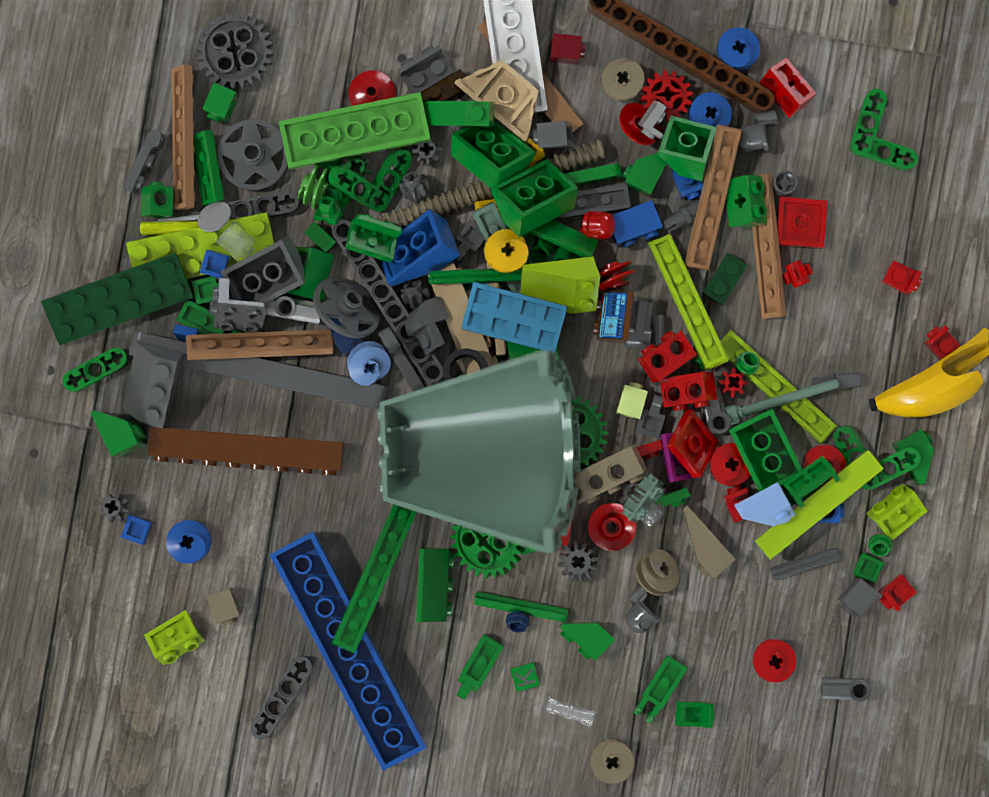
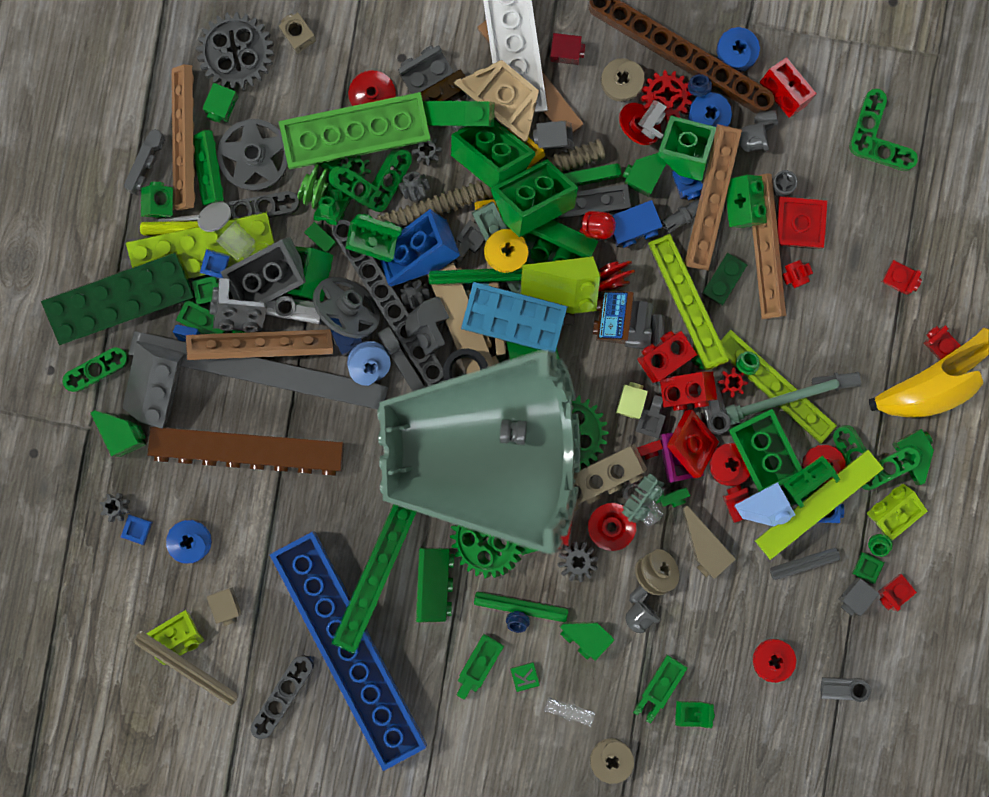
none -> dark tan axle [134,631,238,706]
none -> dark tan brick [278,12,316,54]
none -> dark grey wheel [500,419,527,445]
none -> dark blue plate [688,74,712,96]

